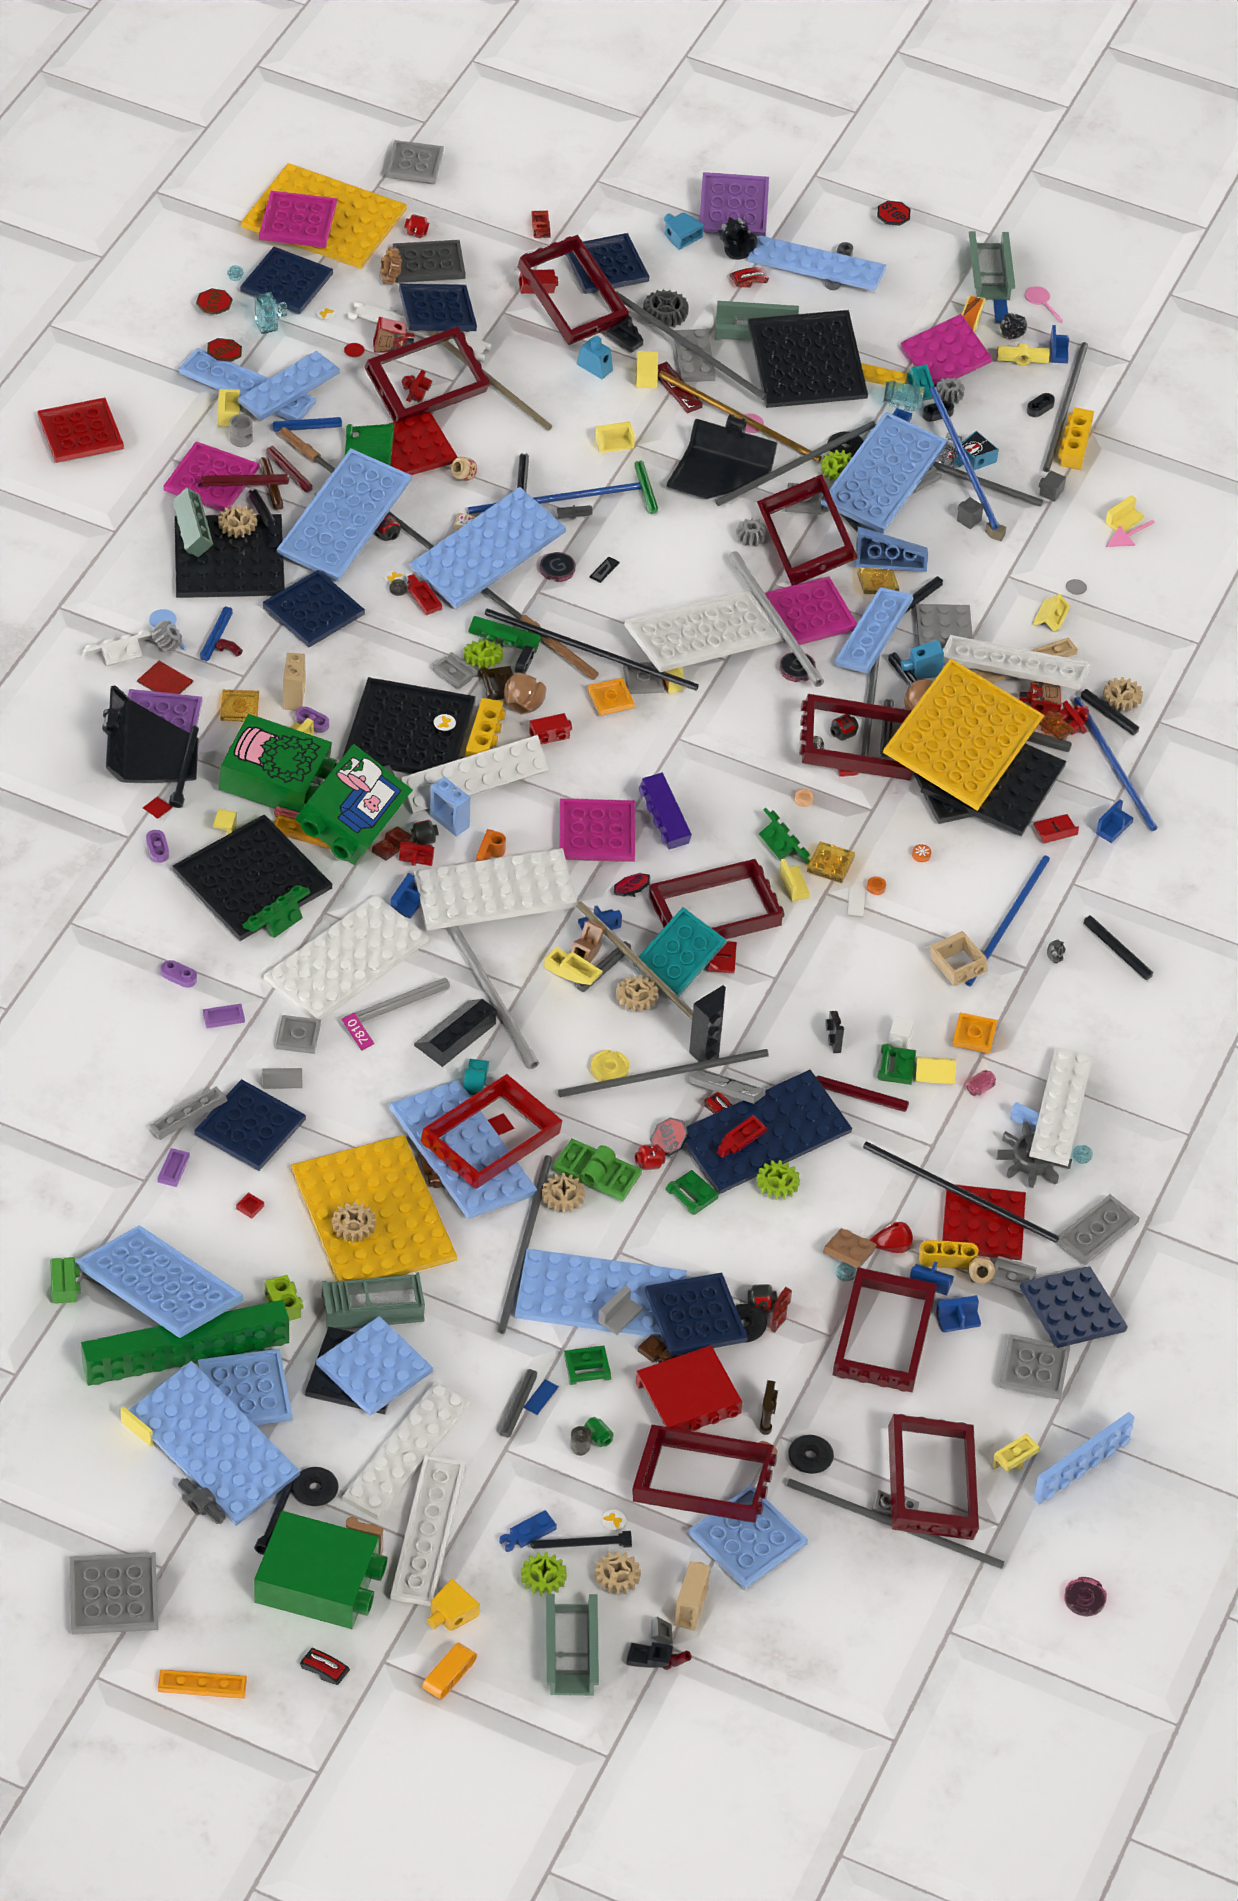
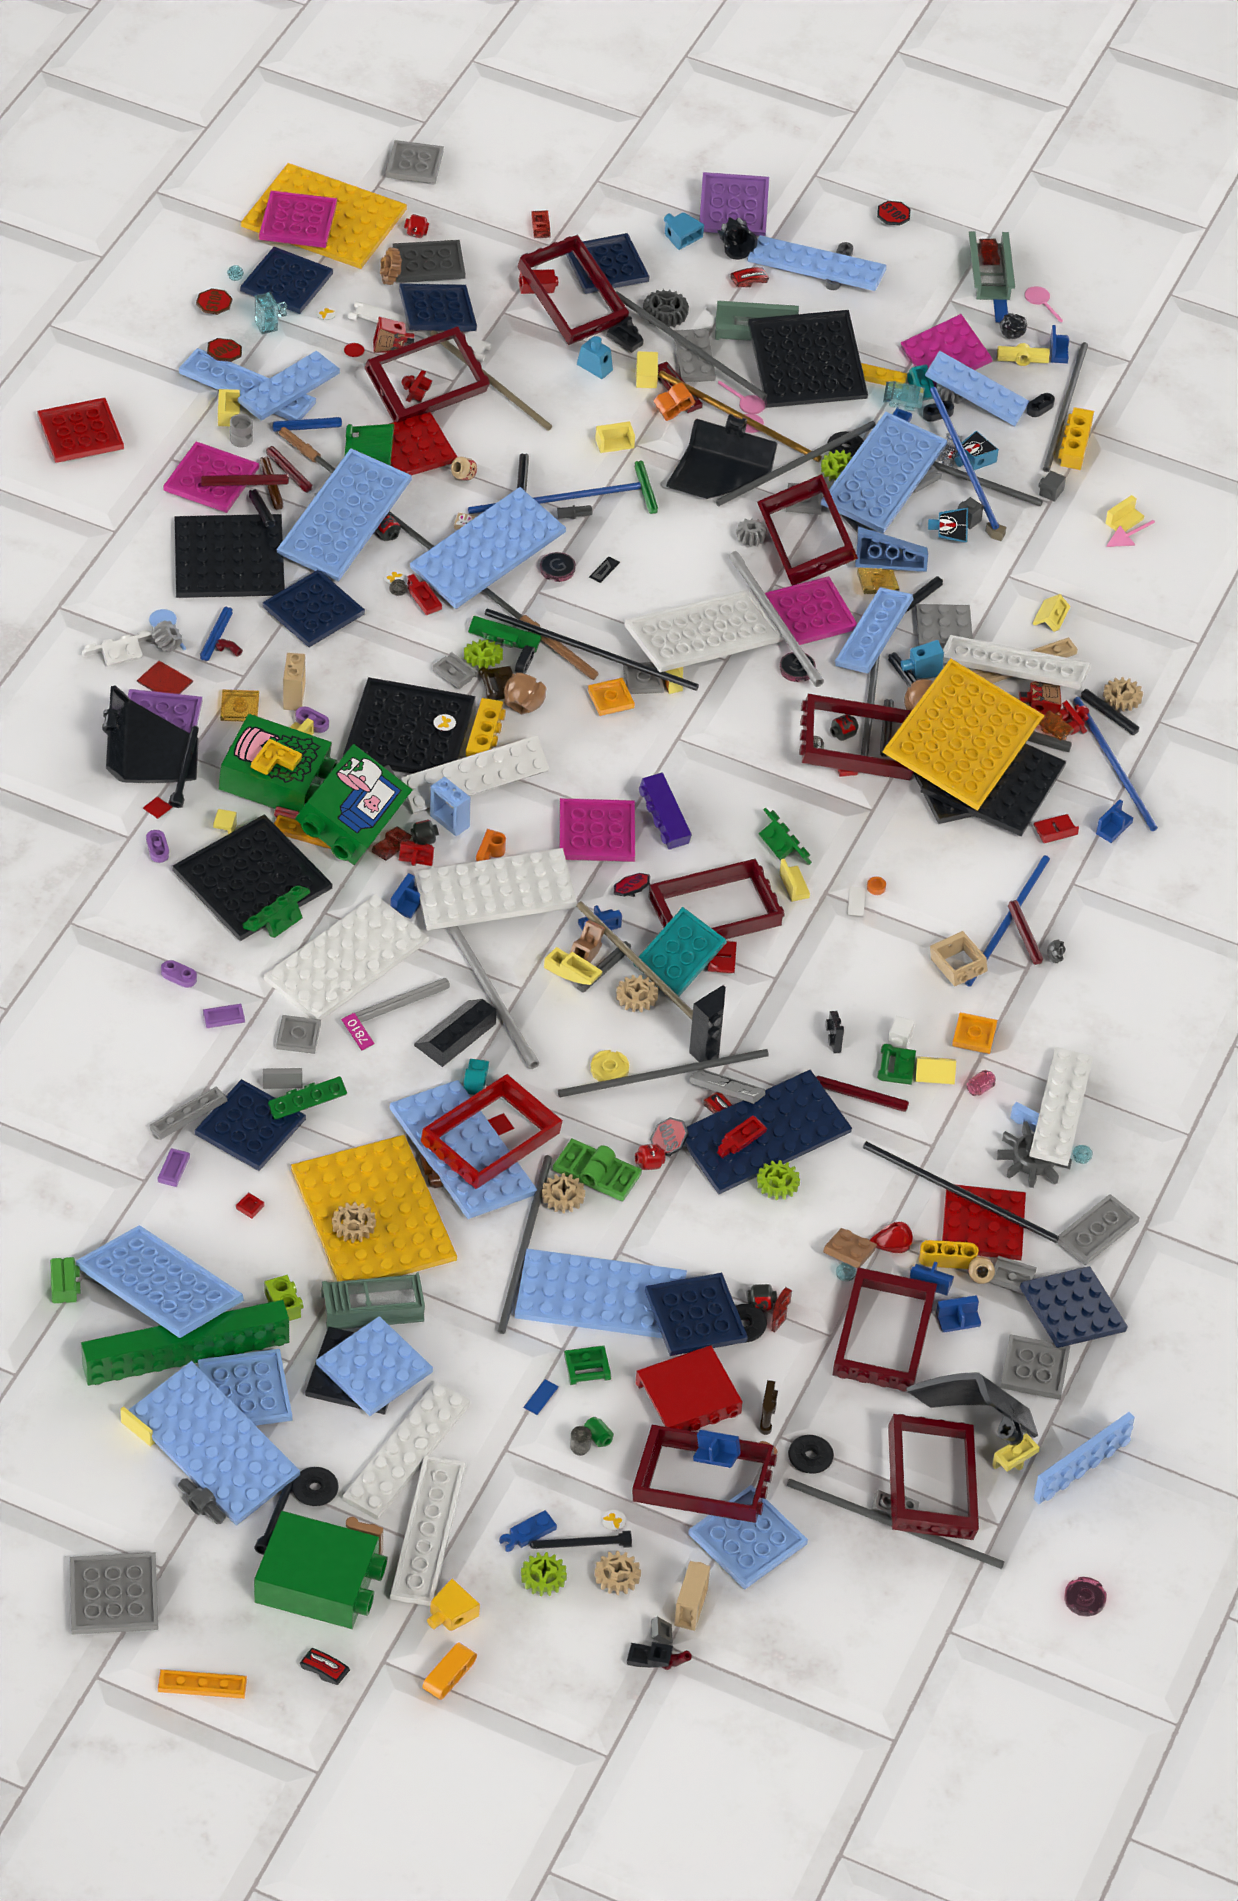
brick [172,488,213,557] -> none
tan gear [218,505,257,538] -> none
dark grey axle [500,1369,537,1438] -> none
red brick [529,713,572,745] -> none
piece [546,1594,599,1696] -> none
light grey panel [598,1286,643,1335] -> none
reddish brown plate [638,1335,678,1363] -> none
green plate [665,1170,719,1215] -> none
light nougat tile [795,789,814,807] -> none
clear yellow plate [807,841,855,883] -> none
orange tile [912,844,931,862] -> none
slope [962,295,986,333] -> none
light grey sticker [1066,579,1087,595] -> none
black axle [1083,915,1153,980] -> none
none -> yellow plate [251,739,302,775]
none -> green bracket [268,1076,347,1120]
none -> orange brick [653,382,695,421]
none -> blue panel [693,1430,741,1468]
none -> bright pink piece [718,381,765,414]
none -> black panel [906,1372,1038,1446]
none -> light blue plate [925,351,1030,426]
none -> torso [928,508,968,542]
none -> clear red slope [979,239,1000,265]
none -> dark red axle [1008,900,1043,965]

